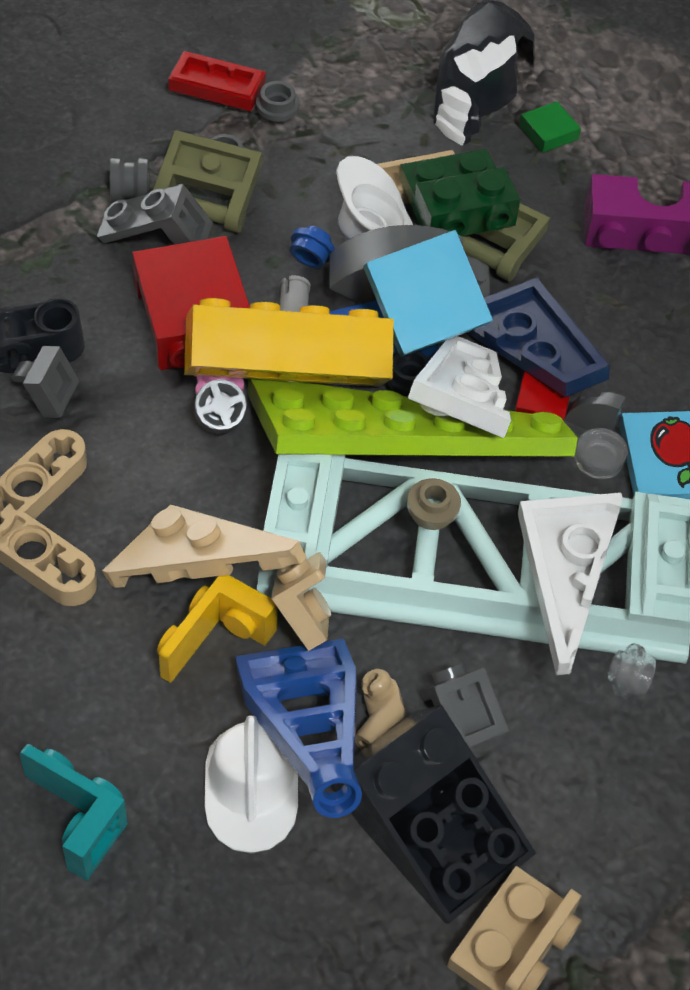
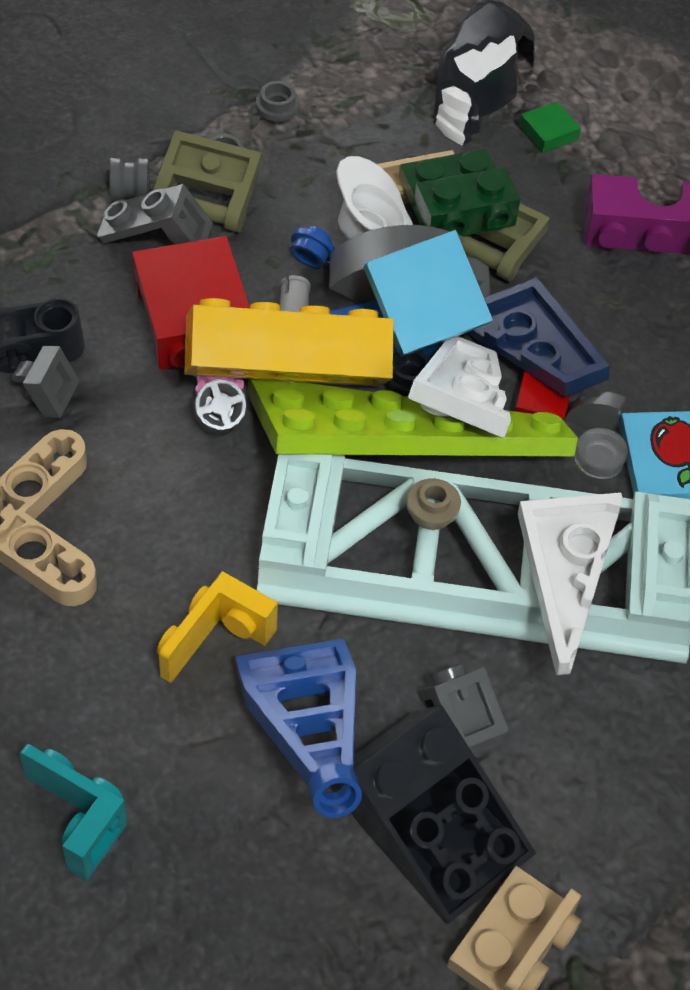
tan wing [102,504,307,588] -> none
red plate [168,51,266,111] -> none
white piece [205,716,298,853] -> none
tan bracket [271,552,331,651] -> none
tan arm [355,669,405,750] -> none
clear plate [608,643,656,698] -> none

